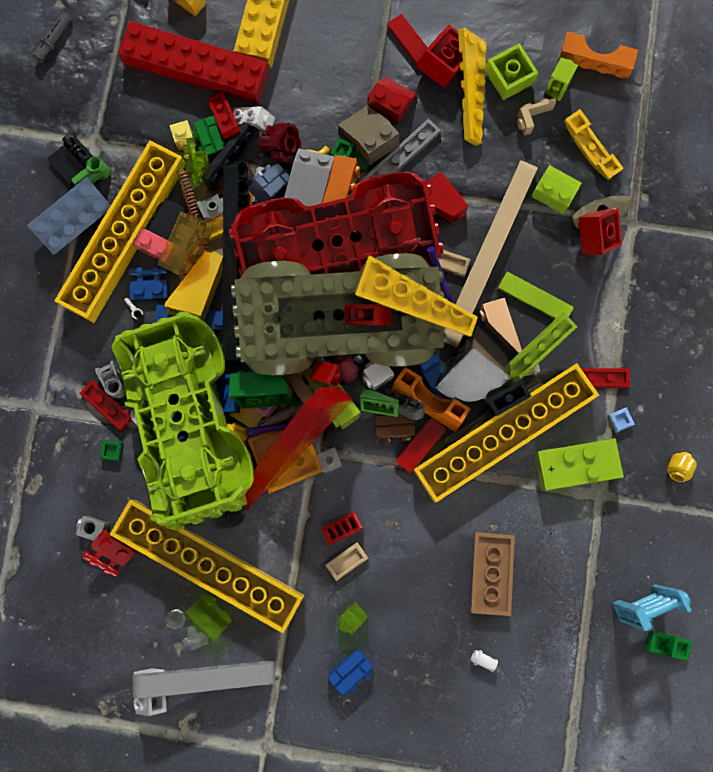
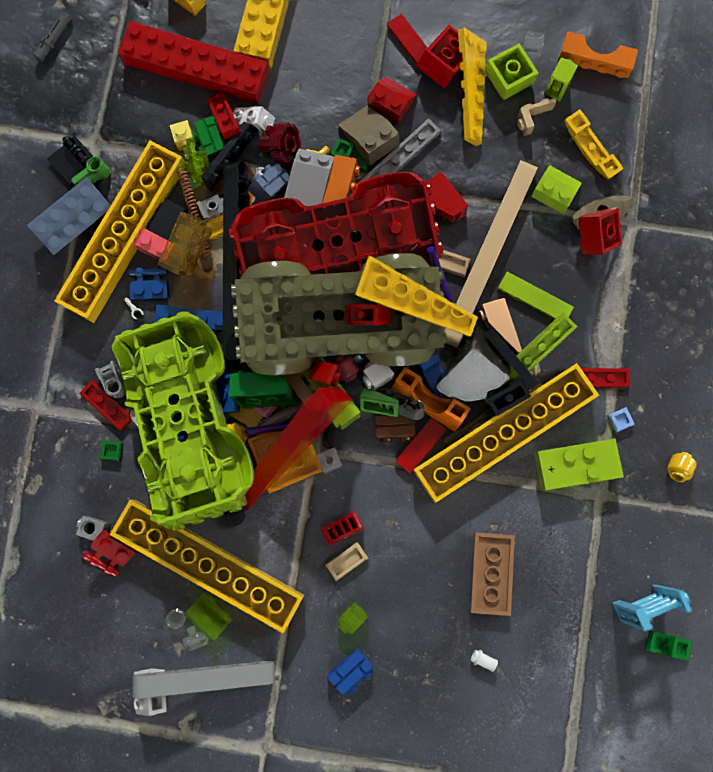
yellow slope [164,251,223,321] -> none
none -> black beam [485,328,539,390]

